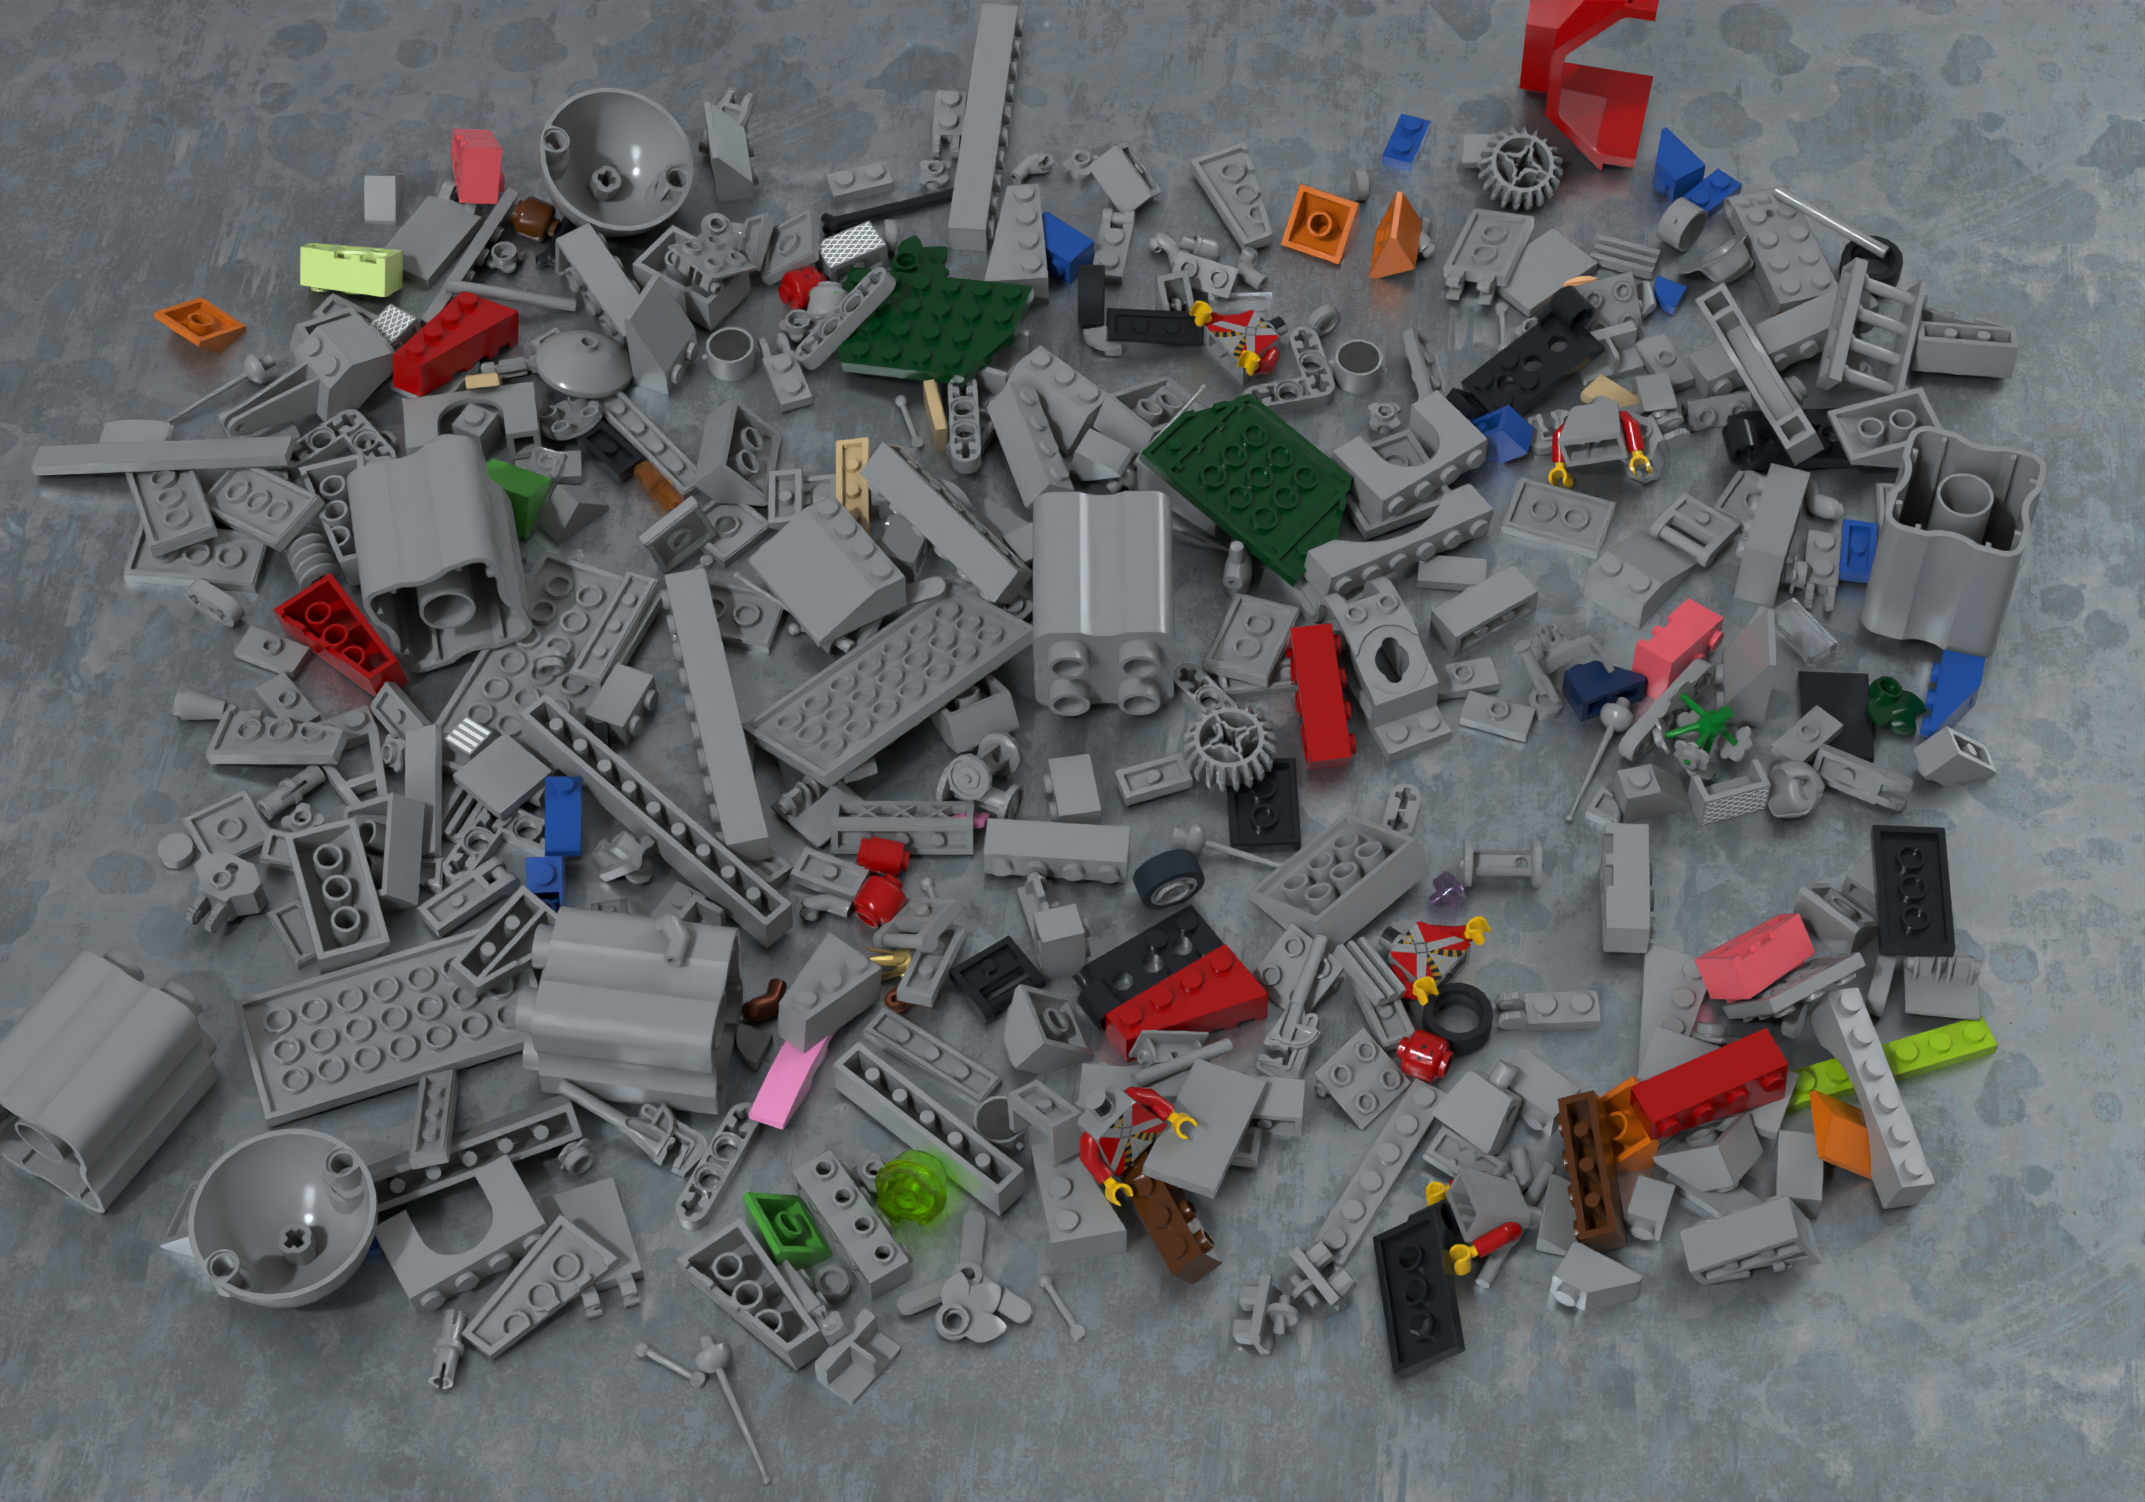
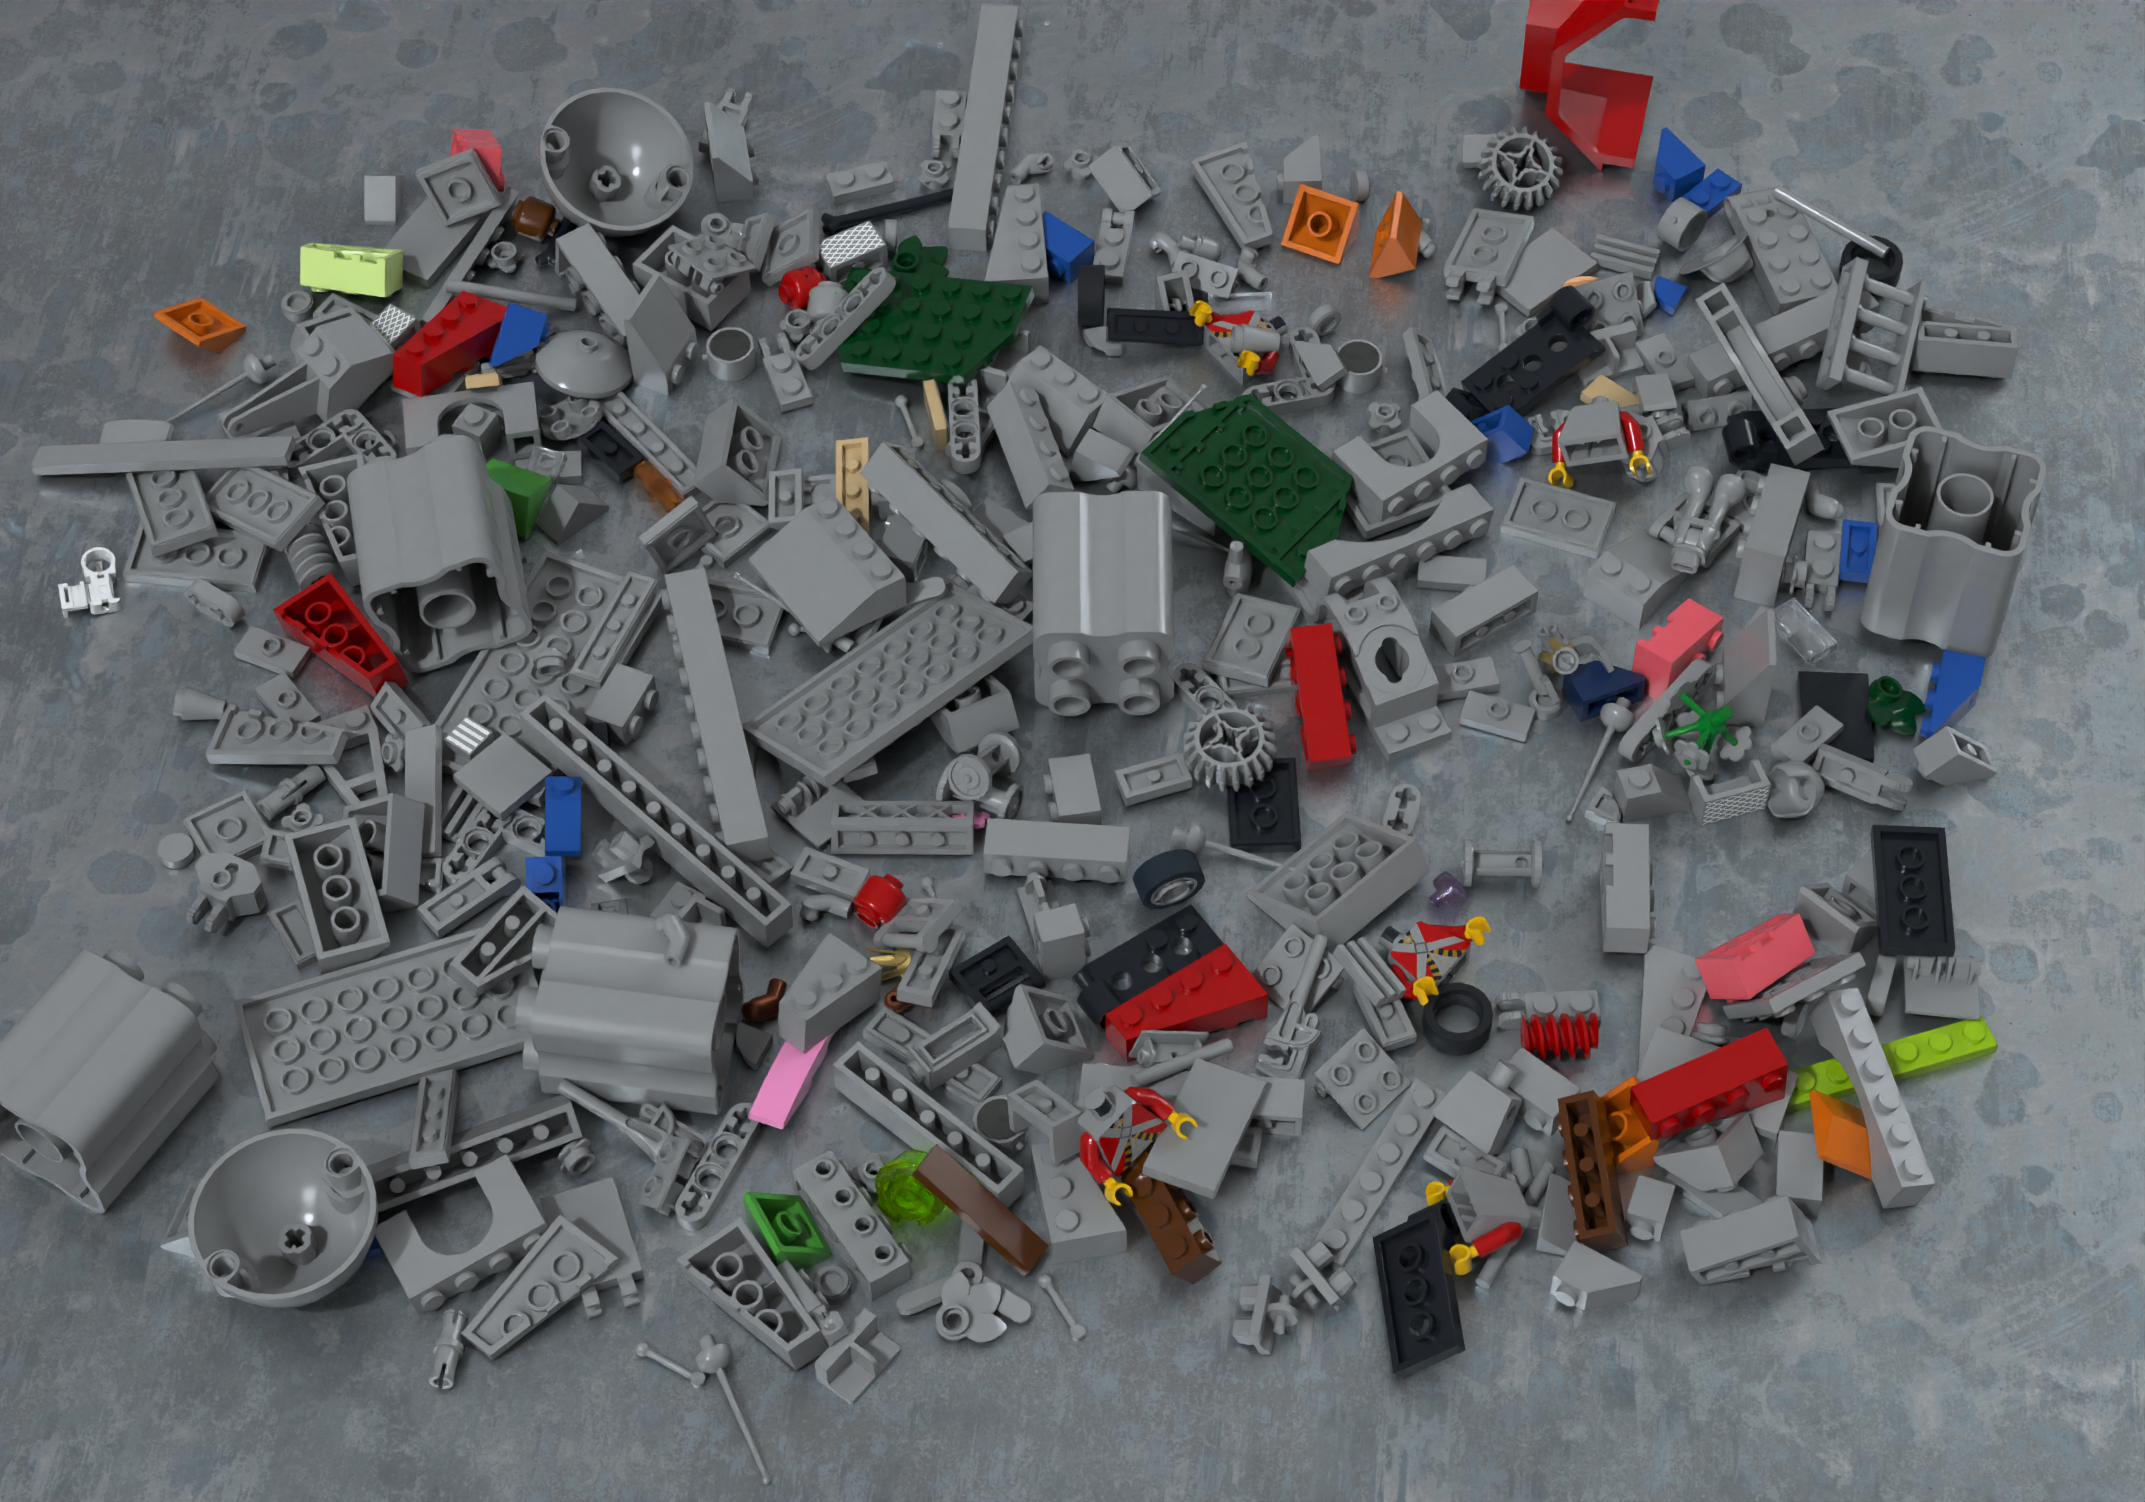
red brick [856,836,910,877] -> none
blue plate [1382,114,1431,172] -> none
red head [1396,1029,1454,1083] -> none
none -> white piece [58,547,121,619]
none -> light grey tile [281,290,315,322]
none -> light grey tile [415,148,503,227]
none -> blue slope [488,302,551,367]
none -> light grey hinge [638,1135,700,1217]
none -> light grey window [906,1002,1002,1092]
none -> reddish brown tile [912,1144,1049,1276]
none -> light grey cone [1230,323,1280,356]
none -> light grey slope [1276,135,1322,203]
none -> light grey tile [1294,341,1349,391]
none -> red piece [1520,1013,1599,1060]
none -> light grey piece [1538,638,1579,675]
none -> light grey piece [1670,466,1747,574]

